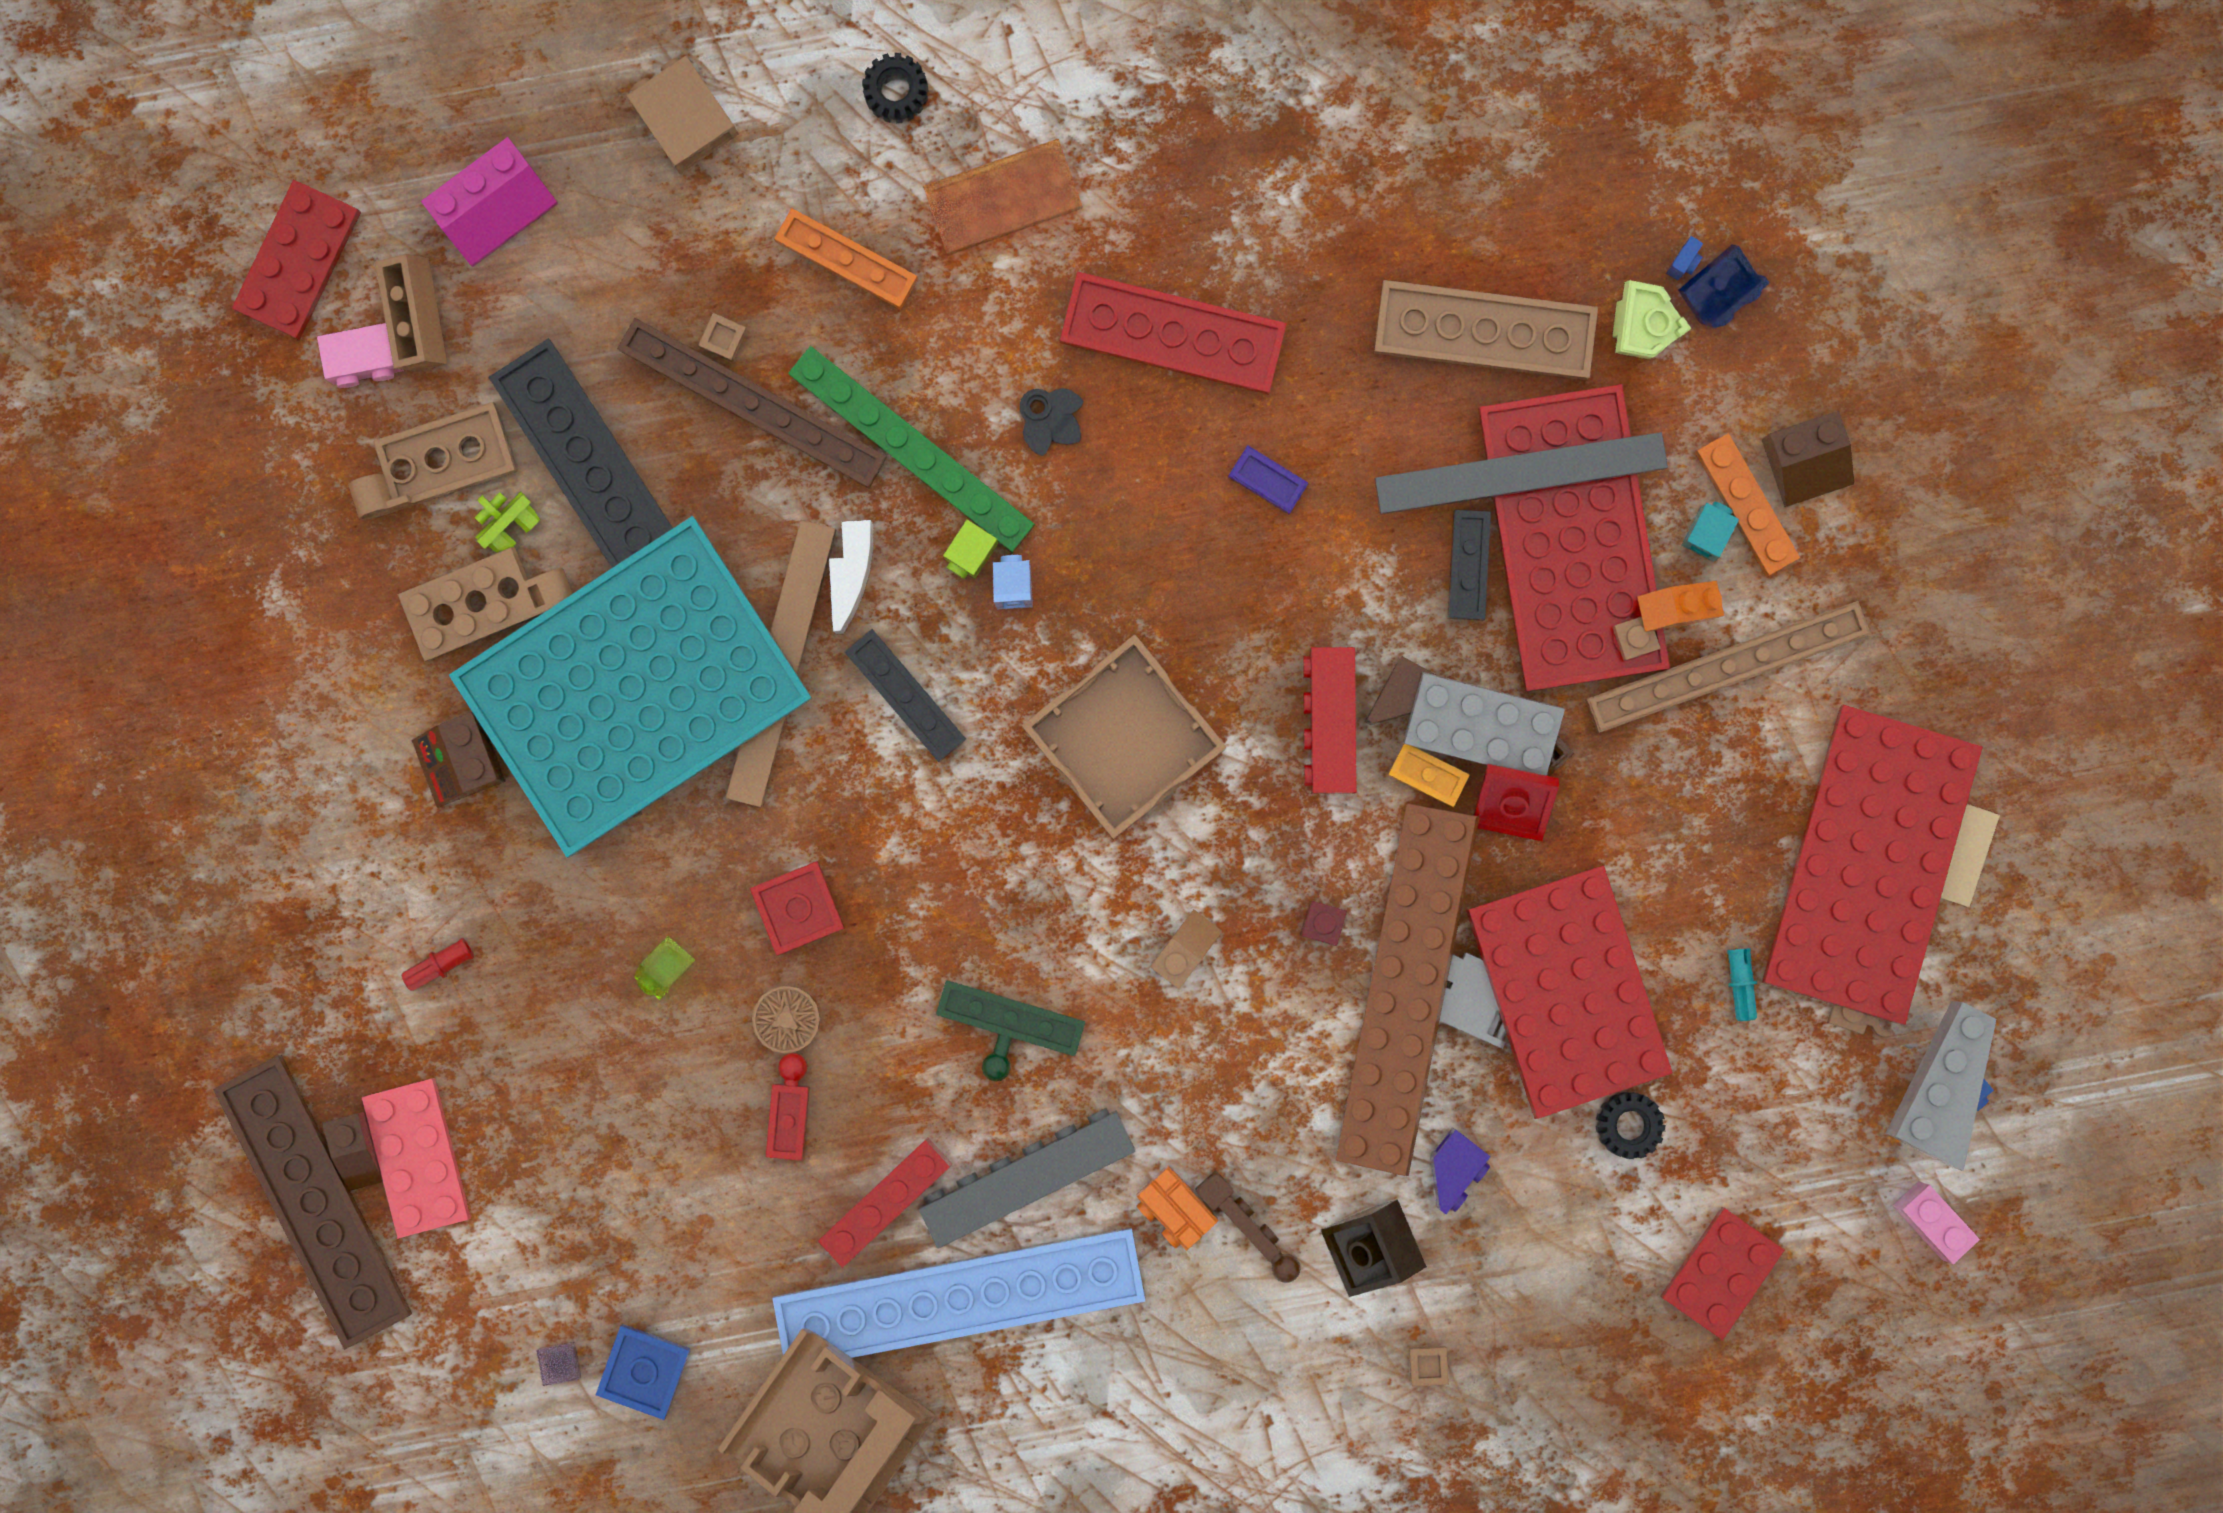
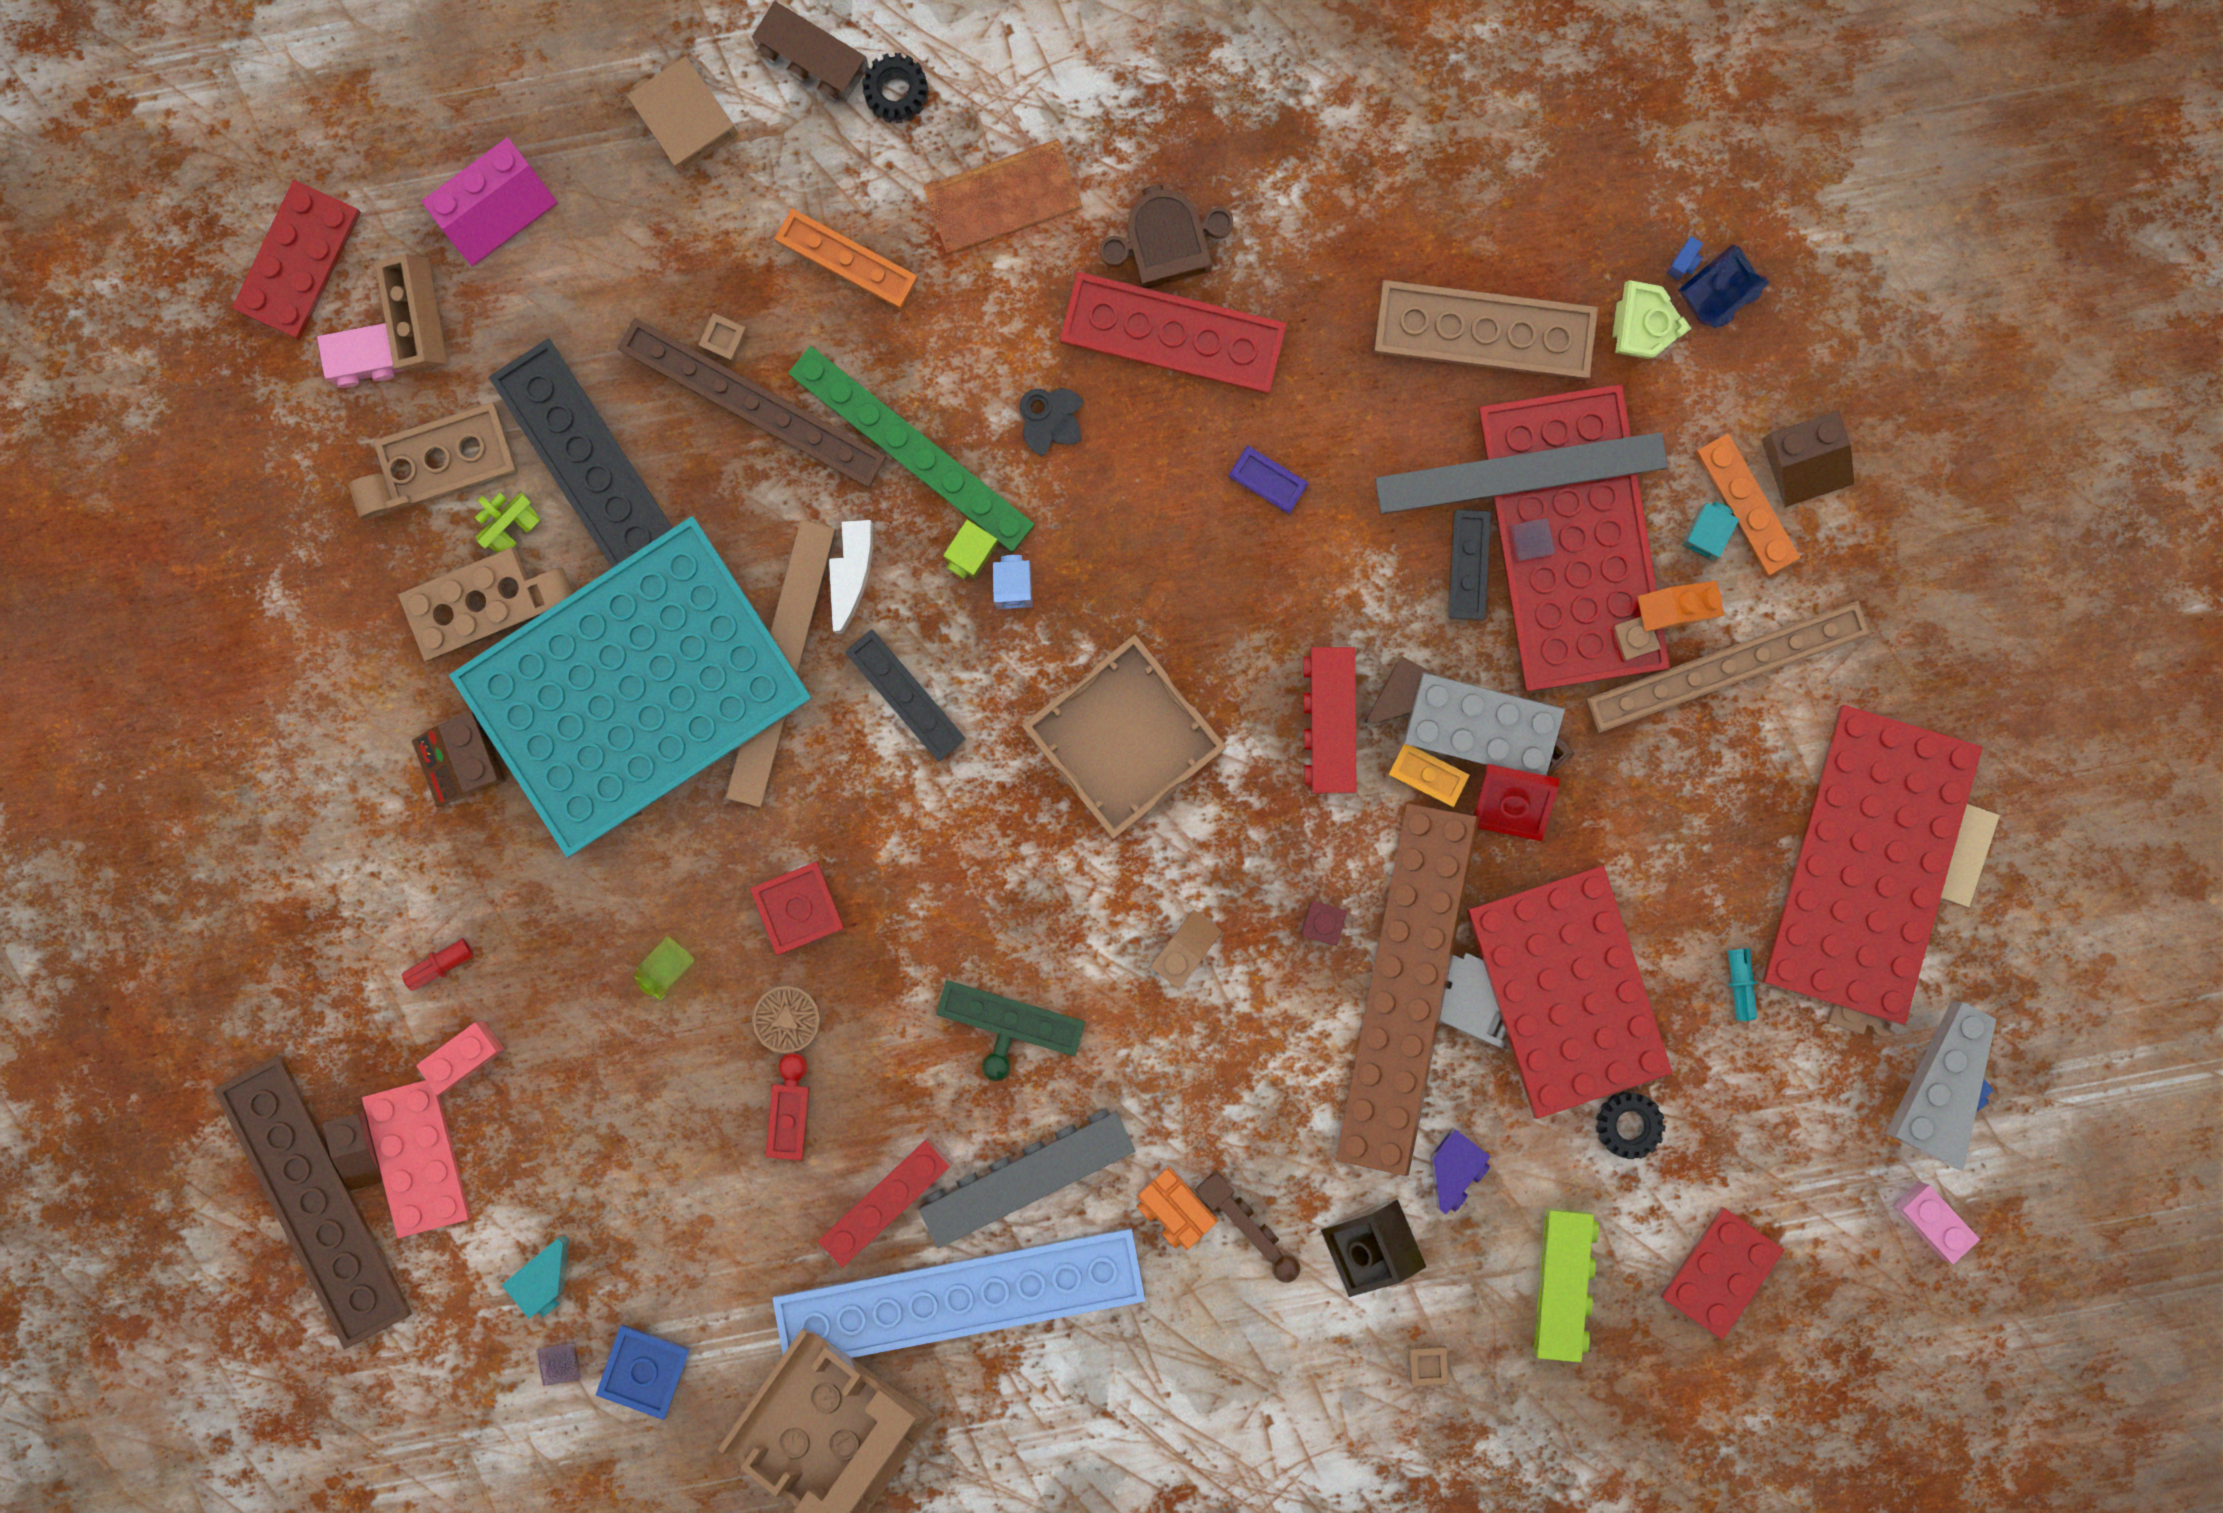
none -> coral brick [416,1021,505,1095]
none -> teal slope [502,1234,569,1319]
none -> reddish brown brick [752,0,869,101]
none -> reddish brown piece [1100,185,1233,289]
none -> clear purple plate [1510,518,1555,562]
none -> lime brick [1533,1207,1599,1362]

